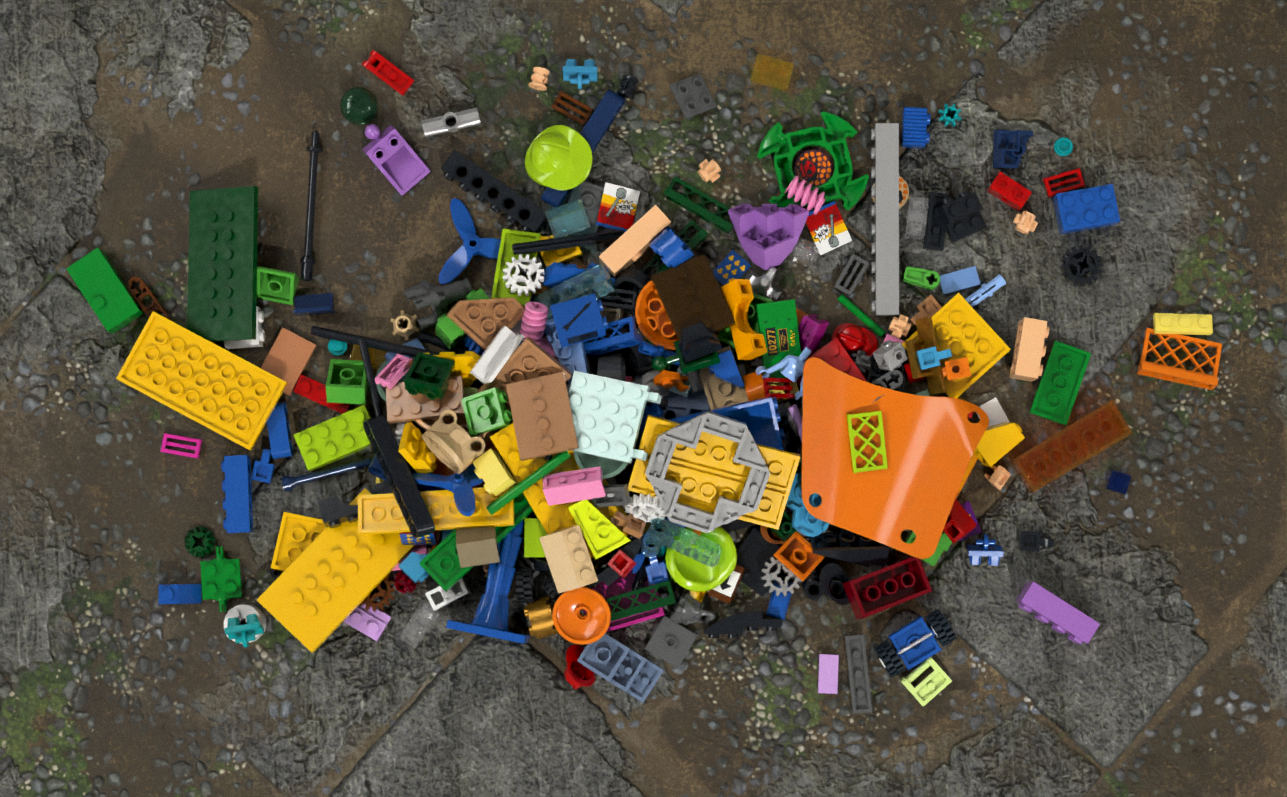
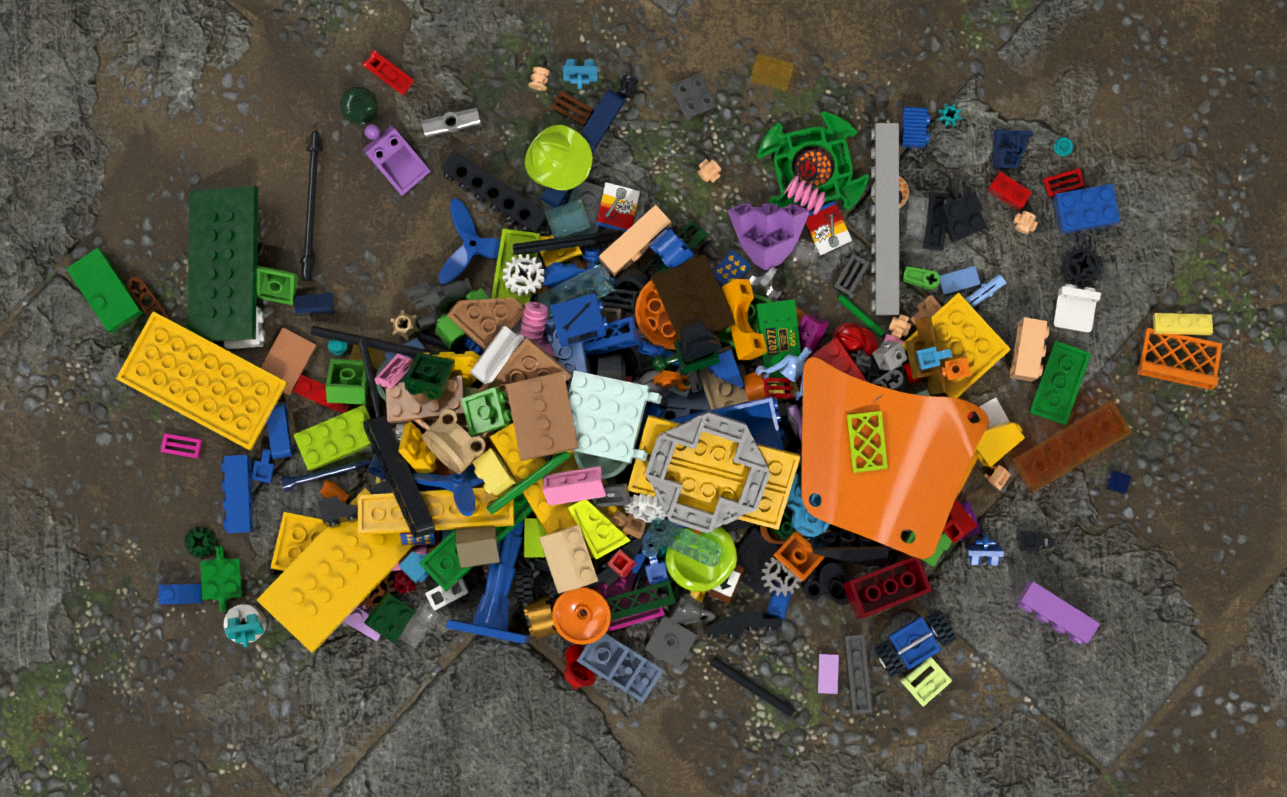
dark green fence [663,176,734,234] -> none
none -> orange cone [319,480,349,503]
none -> dark green plate [364,591,417,643]
none -> blue plate [583,248,601,263]
none -> black piece [709,656,796,717]
none -> white bracket [1053,284,1101,333]

